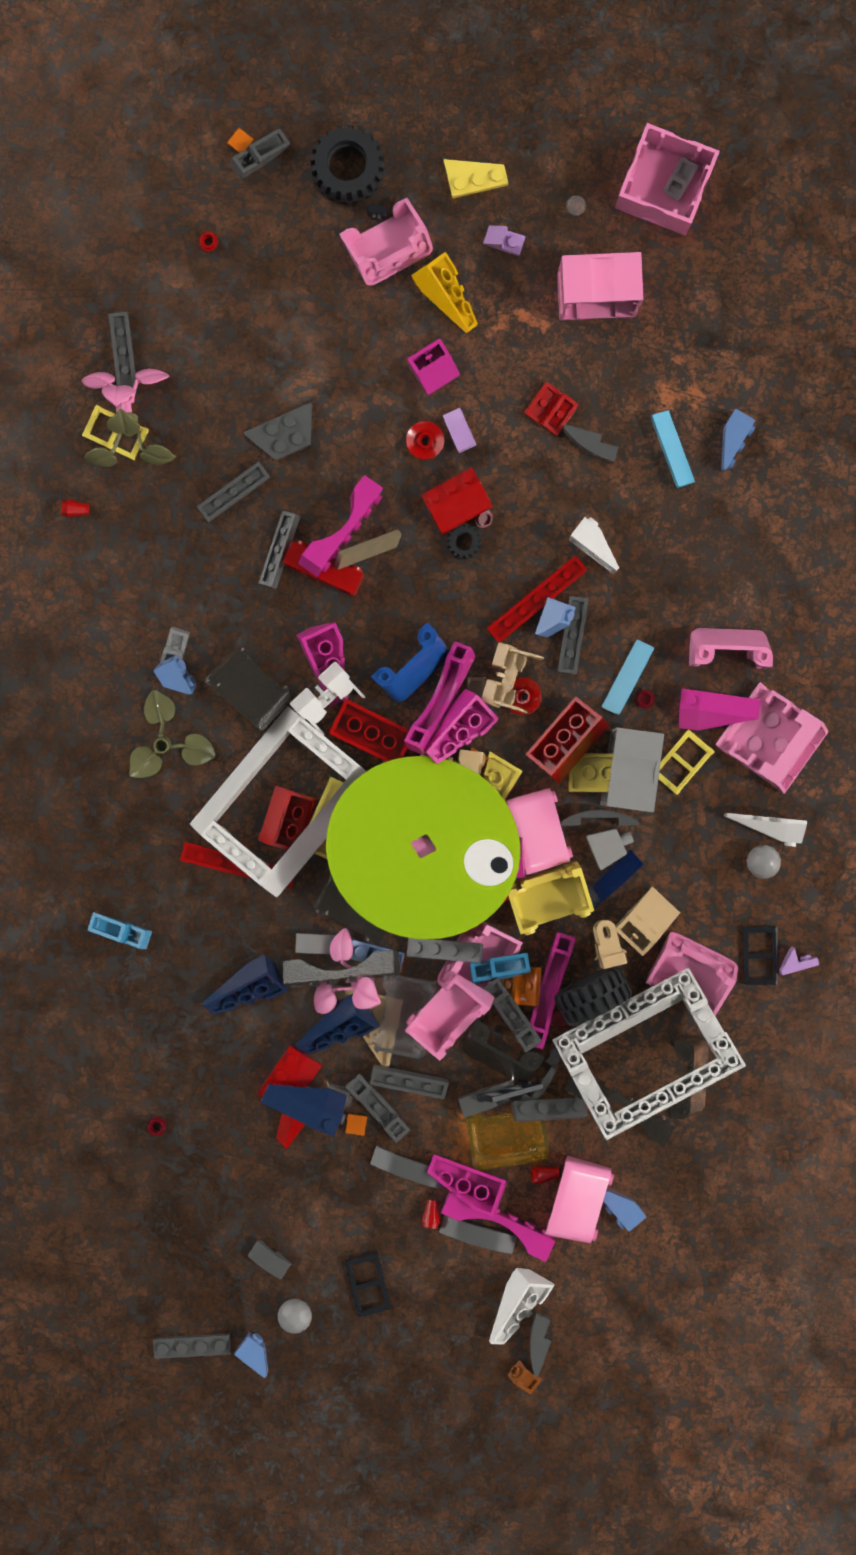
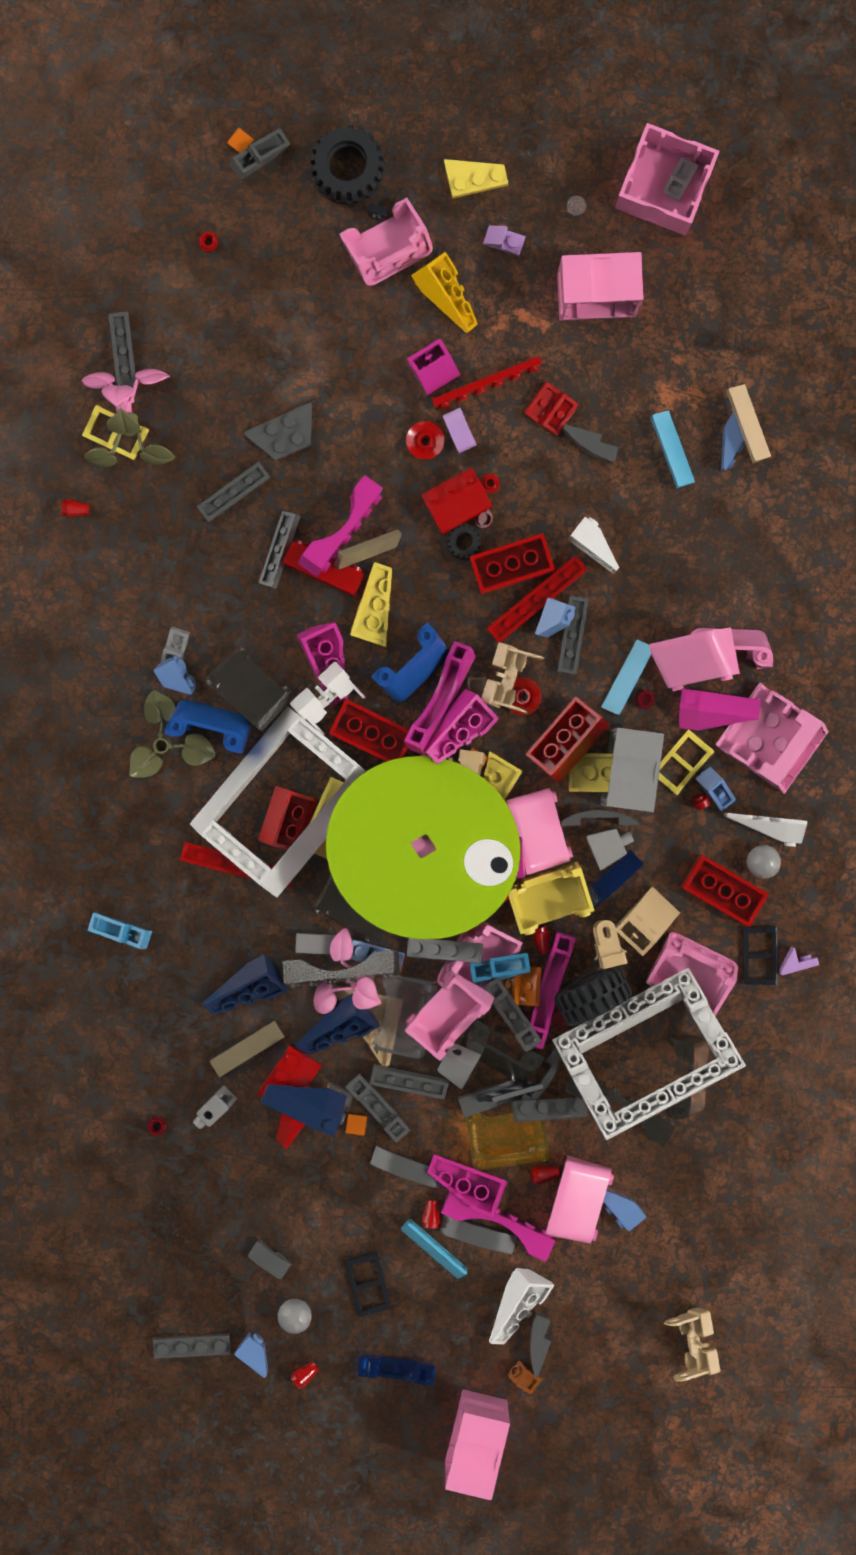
none -> blue windscreen [164,700,251,754]
none -> light grey torso [193,1085,237,1129]
none -> dark tan tile [210,1020,285,1077]
none -> red cone [290,1361,319,1389]
none -> light yellow wing [349,562,392,647]
none -> clear blue slope [358,1356,436,1386]
none -> medium azure slope [401,1219,467,1279]
none -> red plate [432,356,542,410]
none -> light grey torso [432,1043,481,1089]
none -> bright pink tile [445,1389,510,1500]
none -> red brick [469,533,555,595]
none -> red plate [481,474,500,493]
none -> red cone [531,924,550,954]
none -> bright pink windscreen [649,628,740,691]
none -> tan piece [664,1307,720,1381]
none -> red brick [681,854,769,927]
none -> red plate [692,793,711,811]
none -> medium blue slope [696,767,736,812]
none -> tan slope [726,384,771,463]

